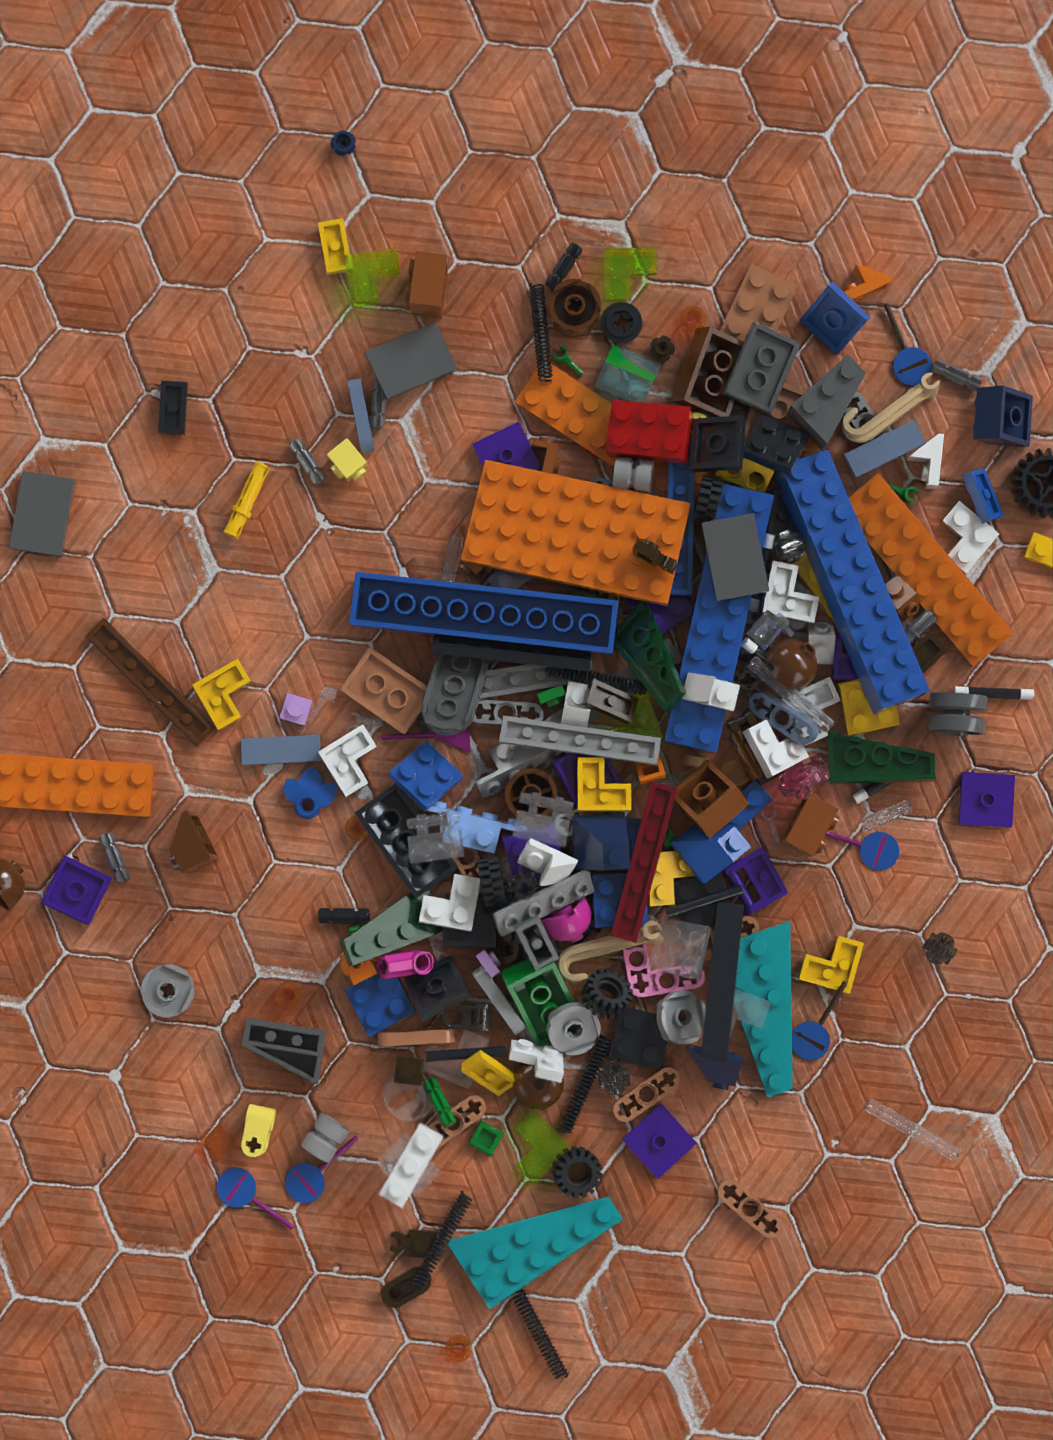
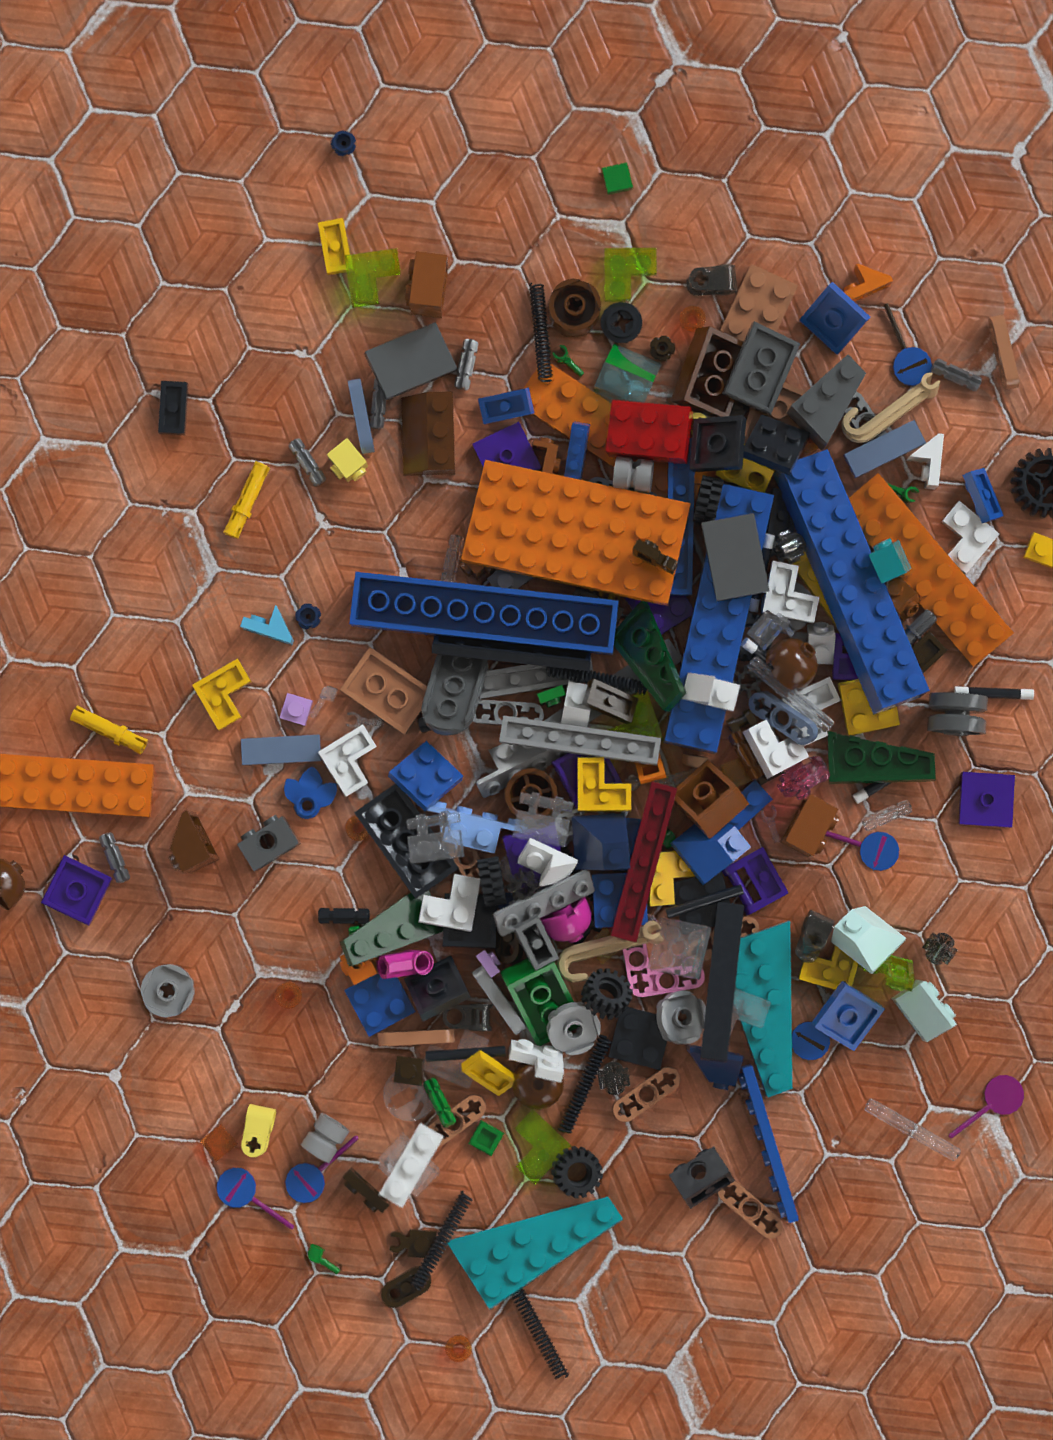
dark grey tile [9,471,76,557] -> none
reddish brown tile [85,618,216,747] -> none
dark grey wedge [242,1017,328,1085] -> none
magenta piece [381,727,471,753] -> none
black axle [546,242,582,290] -> none
dark purple plate [622,1103,697,1179] -> none
dark blue slope [973,385,1033,447] -> none
none -> yellow pin [70,705,148,755]
none -> dark grey brick [237,815,301,872]
none -> medium azure slope [240,605,294,645]
none -> dark blue plate [295,604,321,629]
none -> green hand [307,1244,340,1275]
none -> dark brown plate [343,1167,391,1213]
none -> reddish brown slope [401,391,455,476]
none -> flat silver axle [454,339,479,390]
none -> blue plate [478,388,535,424]
none -> blue piece [564,421,590,480]
none -> green tile [602,162,633,195]
none -> black brick [669,1146,735,1209]
none -> clear smoke piece [686,264,737,296]
none -> blue plate [738,1064,799,1223]
none -> clear smoke piece [795,910,835,963]
none -> blue plate [811,981,885,1051]
none -> light aqua slope [831,906,906,974]
none -> clear neon green plate [859,955,914,991]
none -> teal brick [869,538,912,584]
none -> light aqua slope [891,979,957,1042]
none -> magenta piece [948,1075,1024,1138]
none -> nougat beam [988,314,1019,390]

